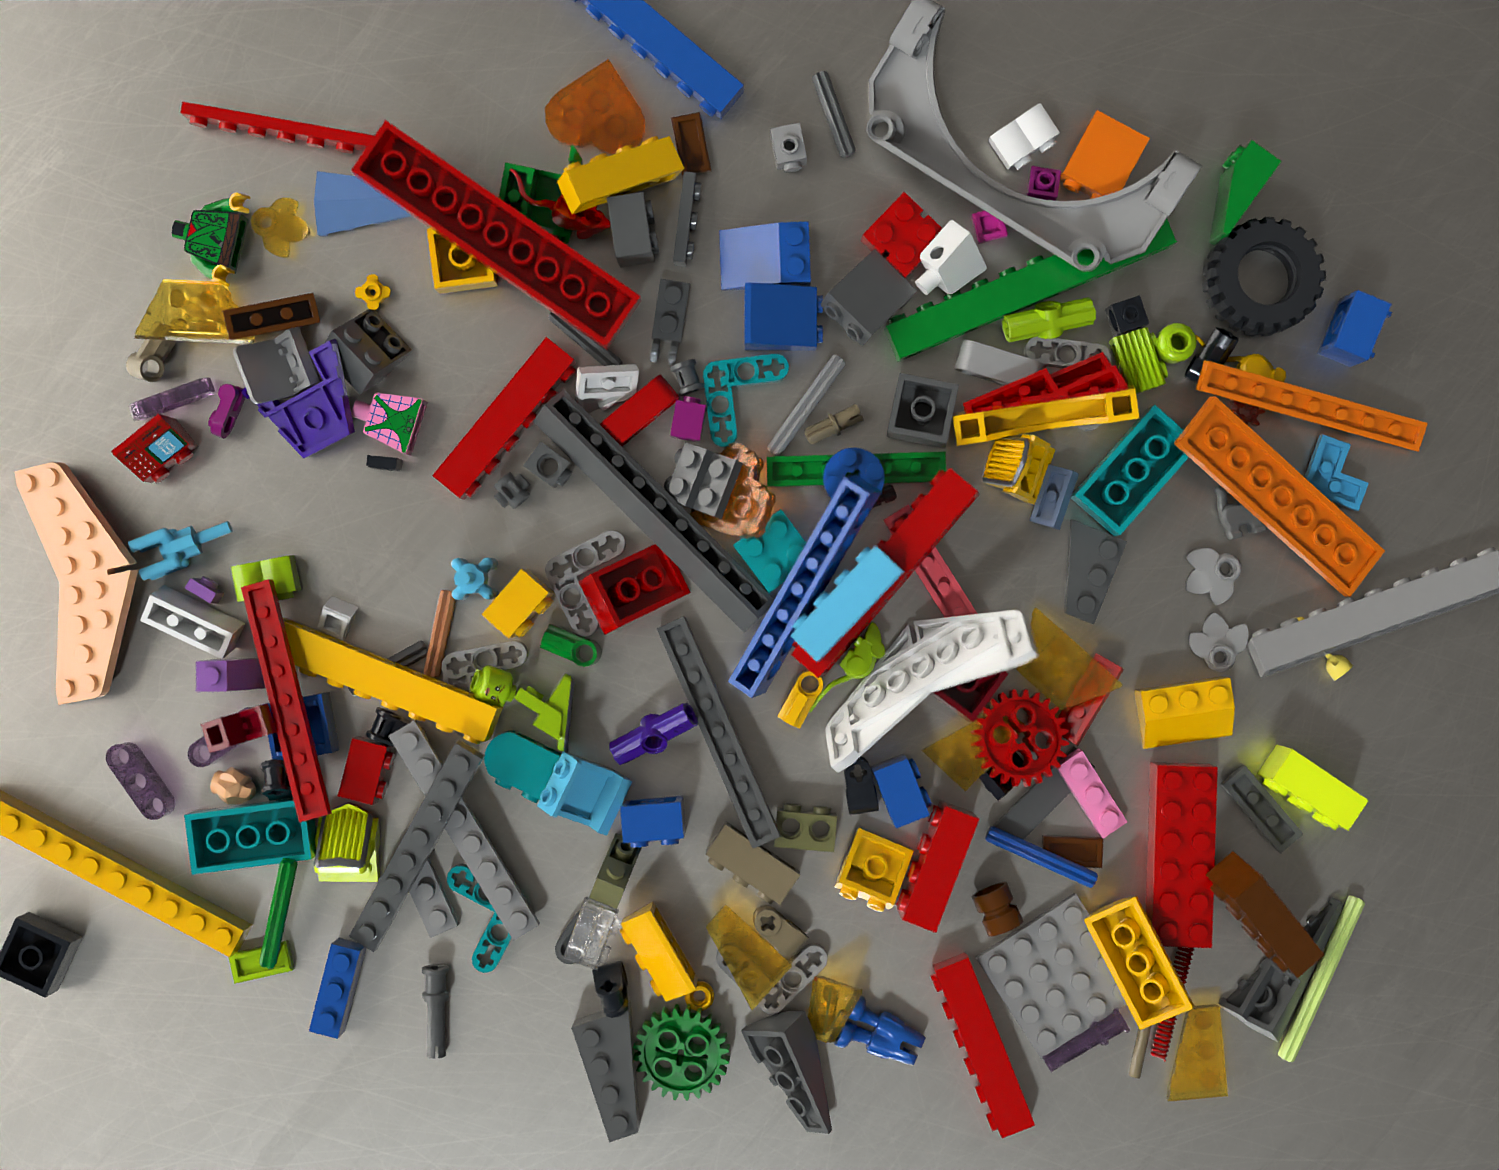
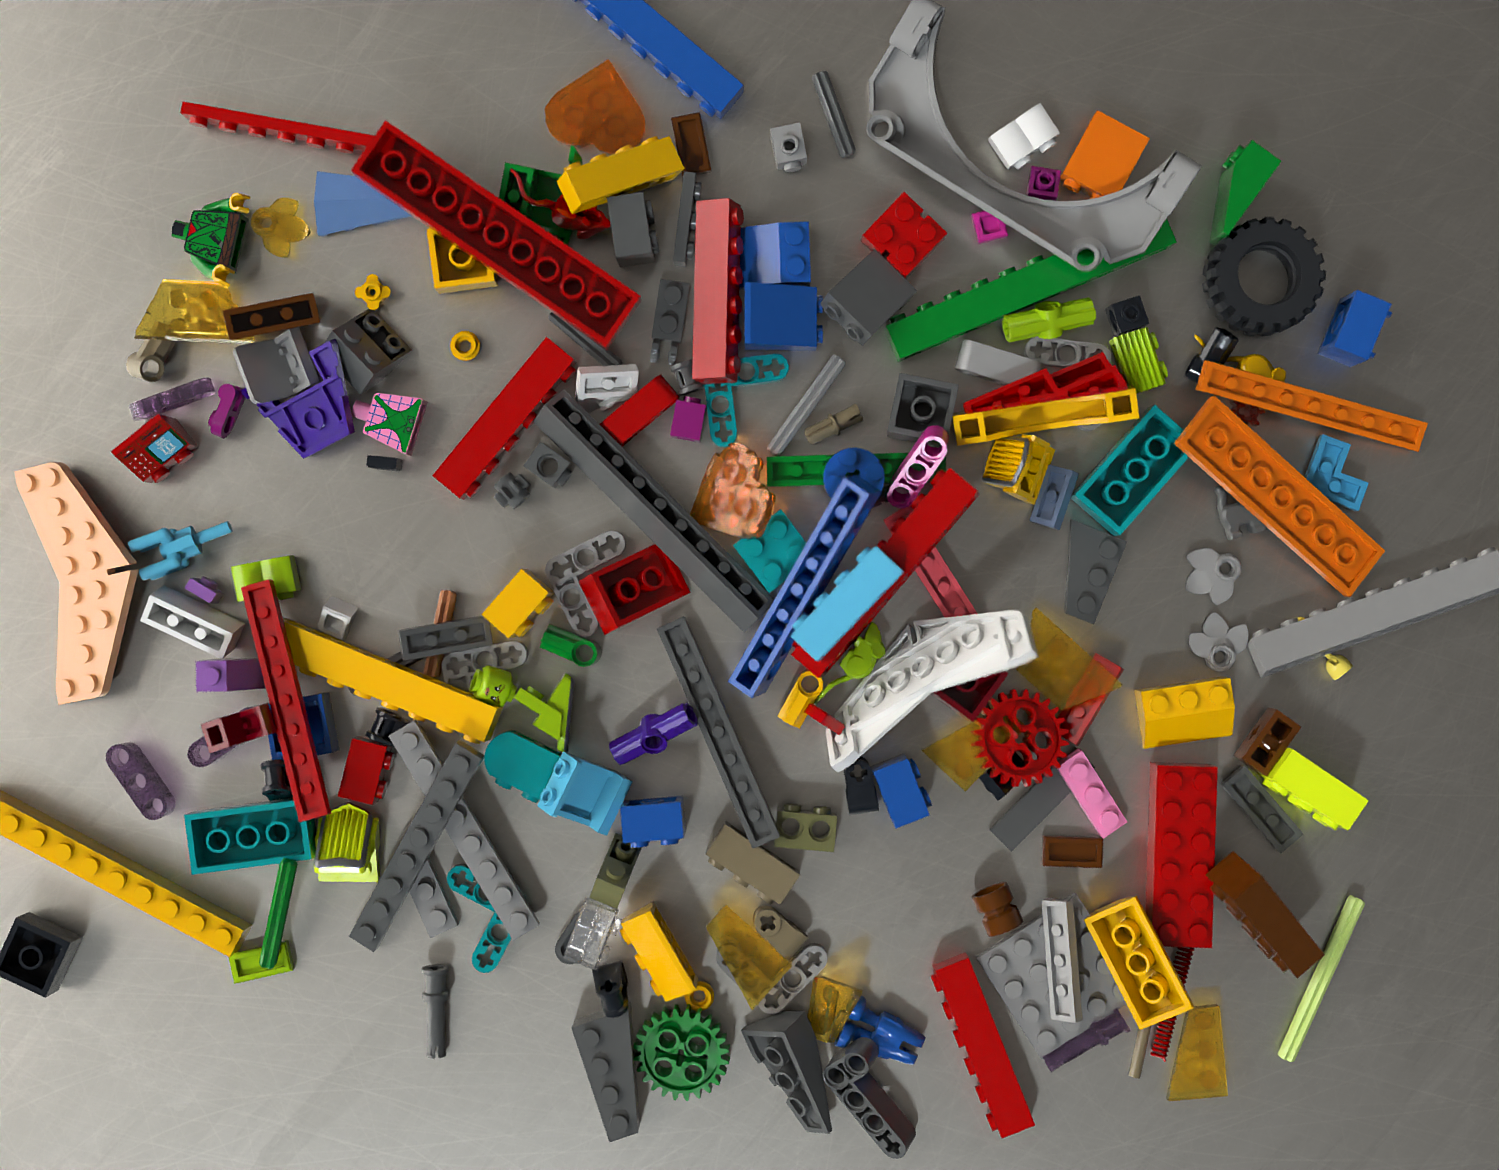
light nougat rock [210,767,256,804] -> none
blue brick [309,938,366,1039] -> none
medium azure plant [451,557,499,600] -> none
dark grey plate [664,442,743,519] -> none
yellow plate [834,828,914,912] -> none
red brick [895,800,980,933] -> none
white torso [915,219,987,295] -> none
blue axle [985,826,1098,888] -> none
lime head [1155,323,1197,364] -> none
dark grey wedge [1218,898,1344,1042] -> none
none -> dark grey plate [398,616,493,661]
none -> yellow plate [450,331,481,361]
none -> brick [692,198,744,384]
none -> red tile [804,704,845,735]
none -> dark grey beam [823,1037,916,1159]
none -> dark pink beam [887,425,949,508]
none -> light grey plate [1041,898,1083,1023]
none -> reddish brown brick [1233,707,1301,776]

